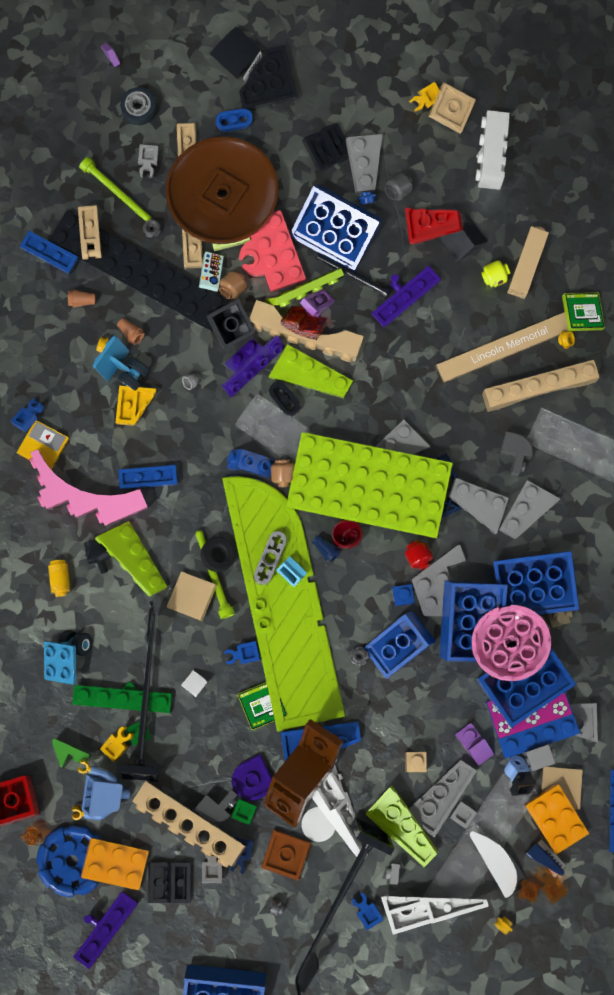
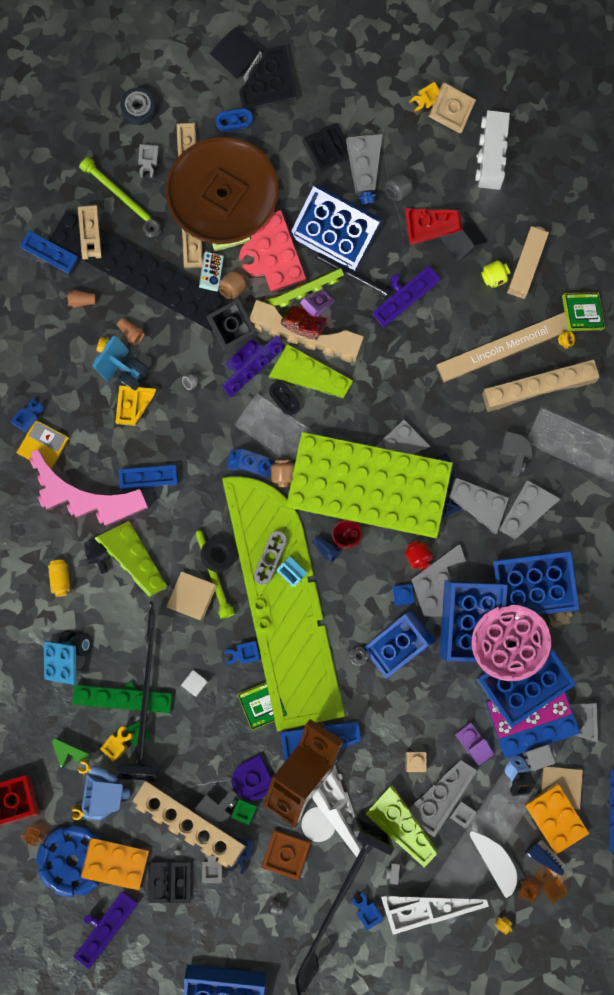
medium lavender tile [101,43,120,67] -> none

